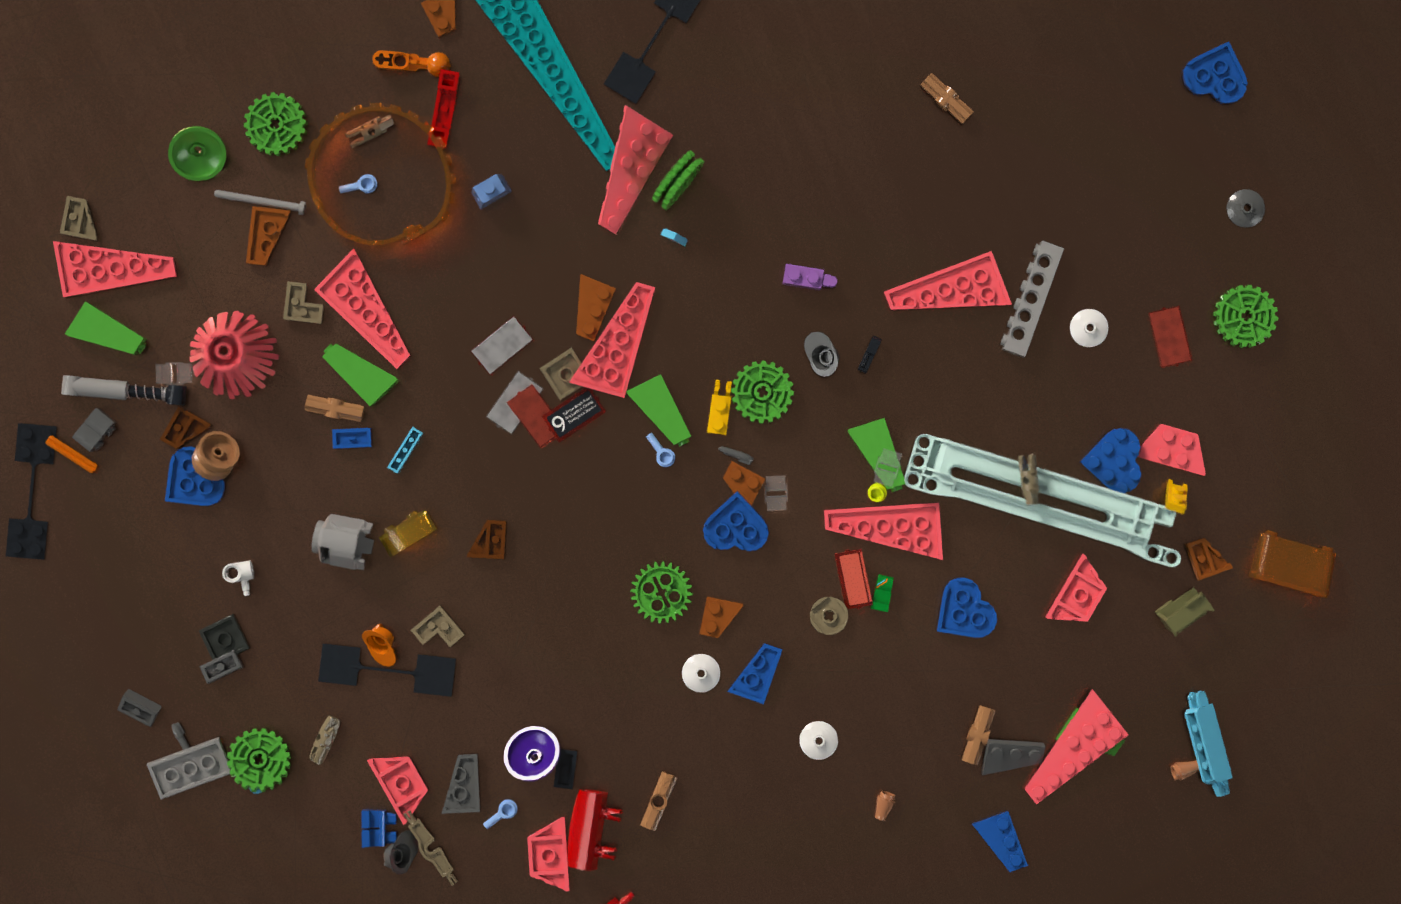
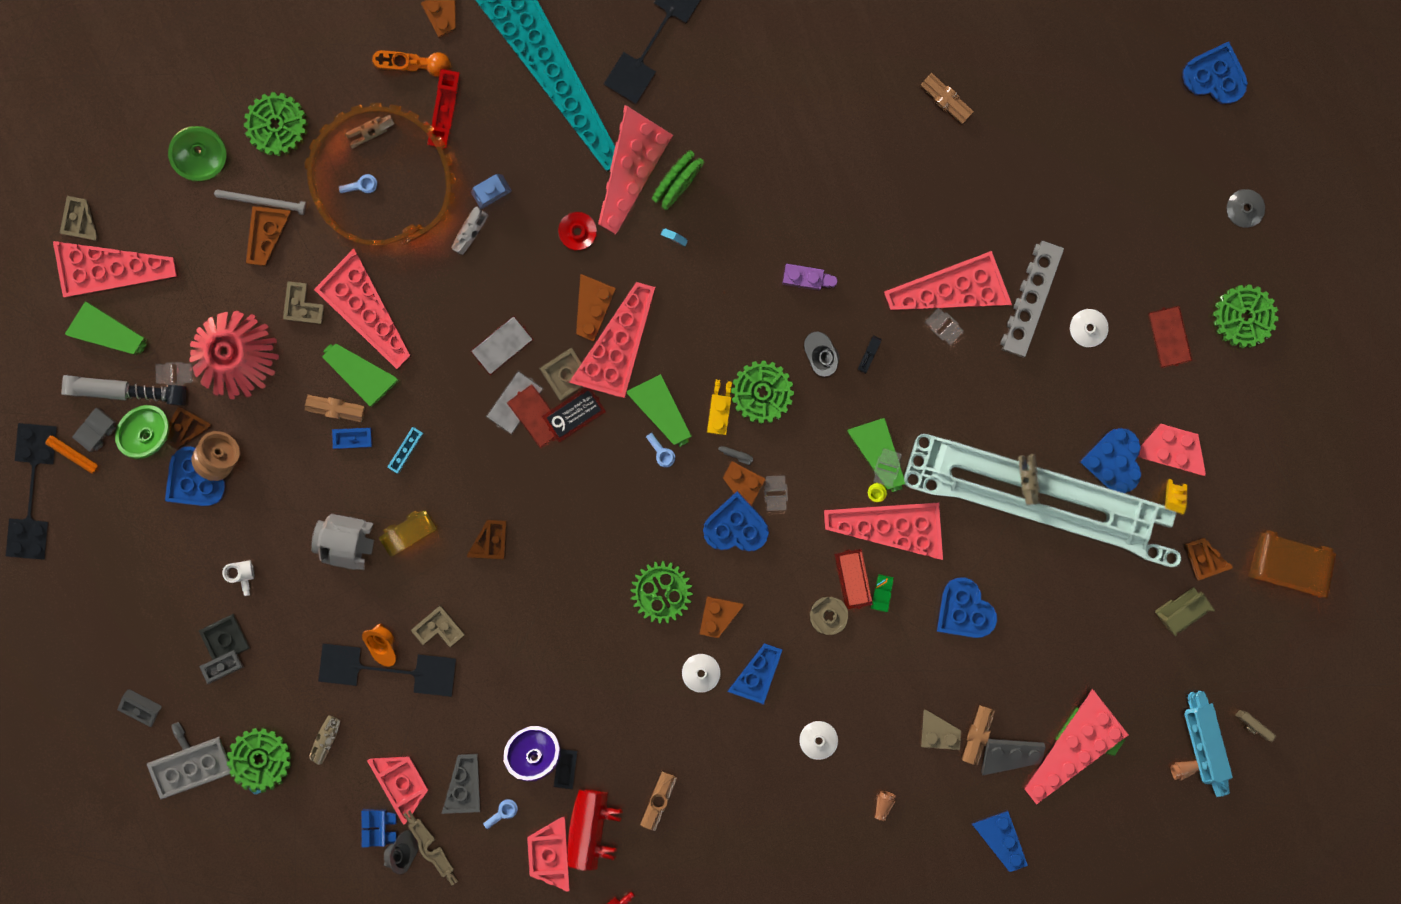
coral wing [1045,554,1107,622] -> none
none -> bright green dish [115,405,169,459]
none -> light grey hinge [451,207,488,255]
none -> red dish [558,212,597,250]
none -> dark tan wing [921,710,961,750]
none -> clear piece [925,308,963,345]
none -> dark tan plate [1235,710,1275,742]

